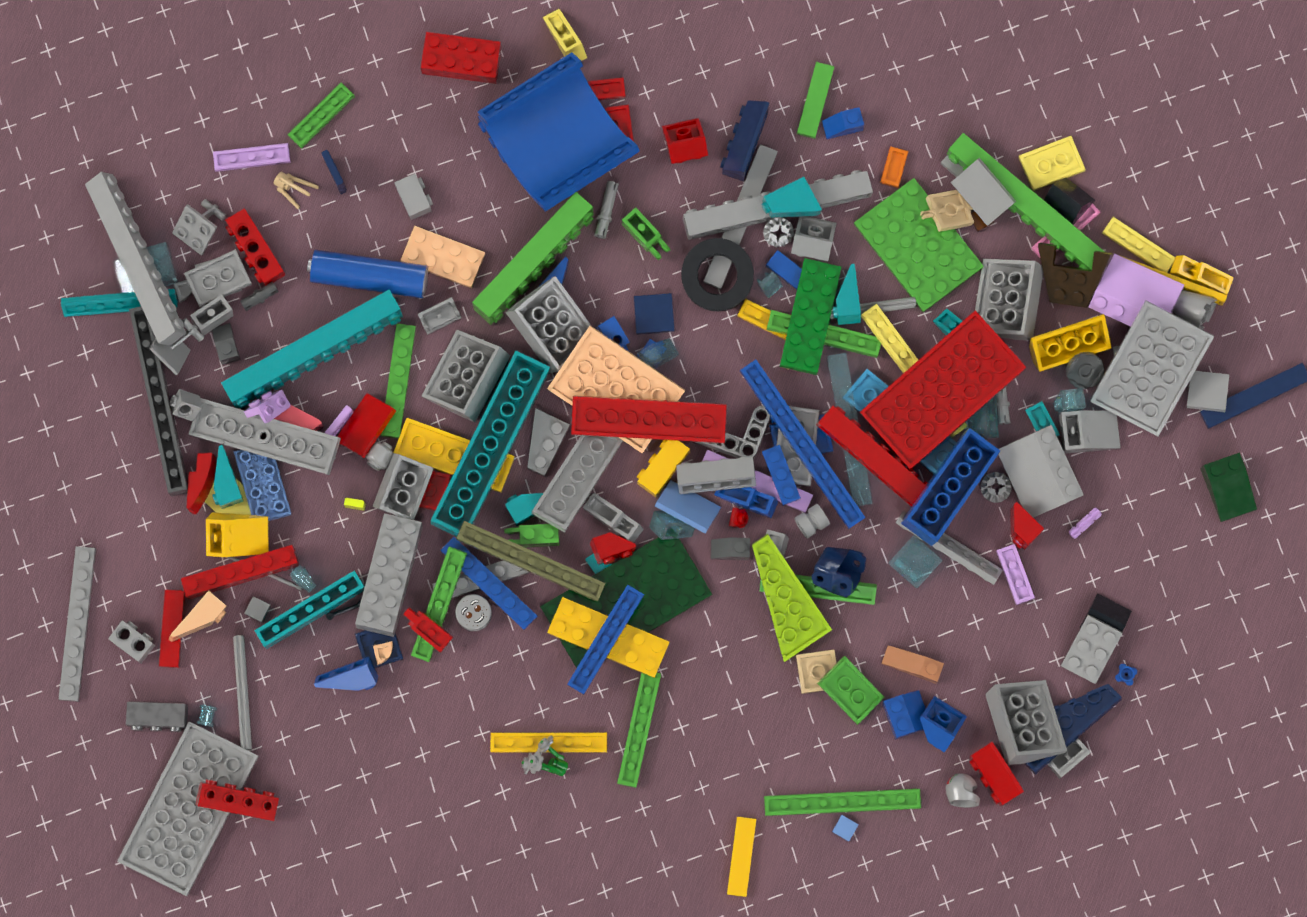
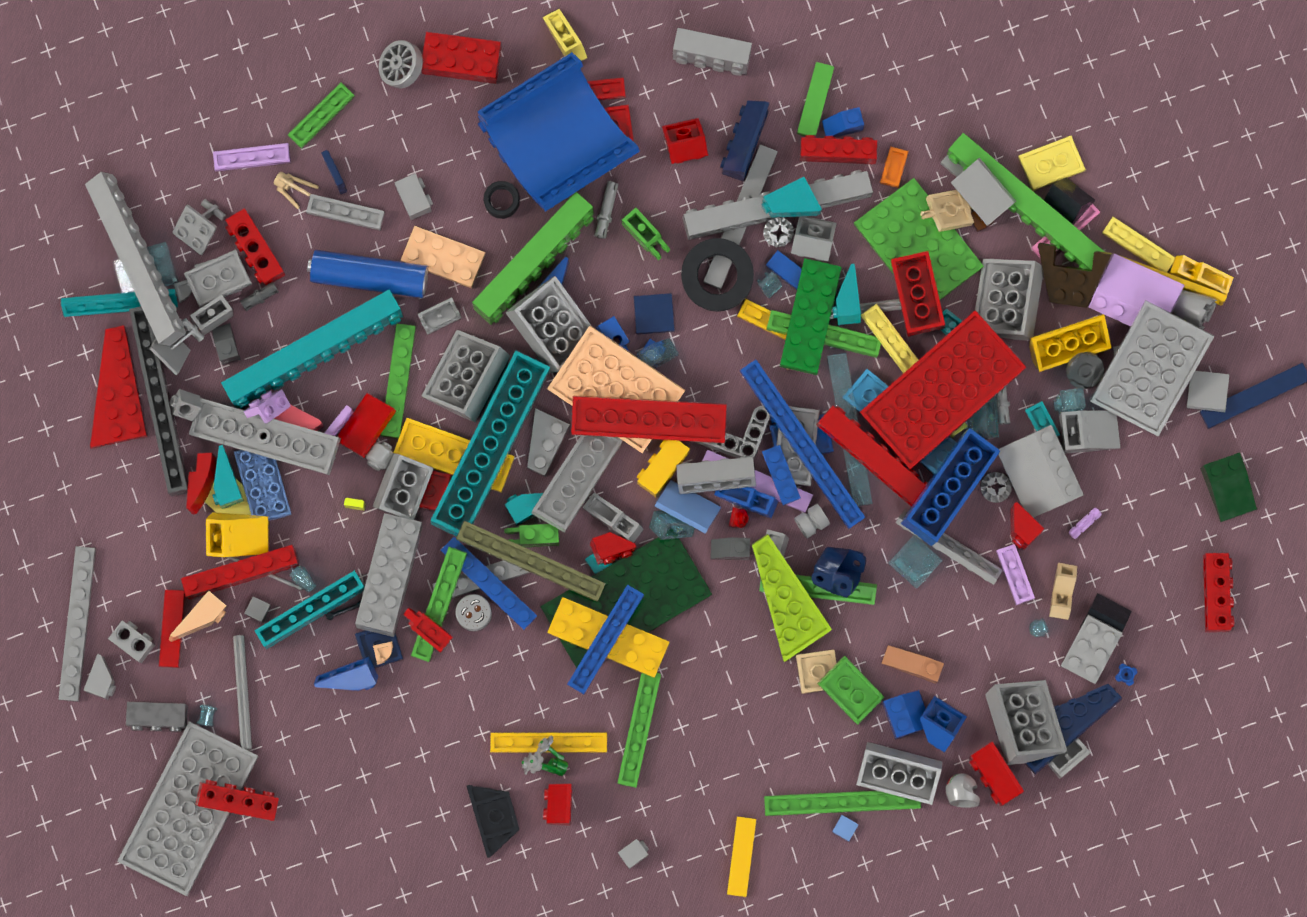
none -> light grey slope [84,654,116,700]
none -> red wing [90,325,147,449]
none -> light grey plate [306,194,385,231]
none -> light grey wheel [379,40,423,89]
none -> black wing [467,785,520,858]
none -> black tyre [483,181,520,219]
none -> red slope [543,784,573,826]
none -> light grey brick [618,839,649,869]
none -> light grey brick [673,28,752,76]
none -> red brick [800,135,877,164]
none -> light grey slope [856,742,943,805]
none -> red brick [891,251,945,336]
none -> clear light blue plate [1029,618,1049,637]
none -> tan brick [1049,563,1077,620]
none -> red brick [1203,553,1234,632]

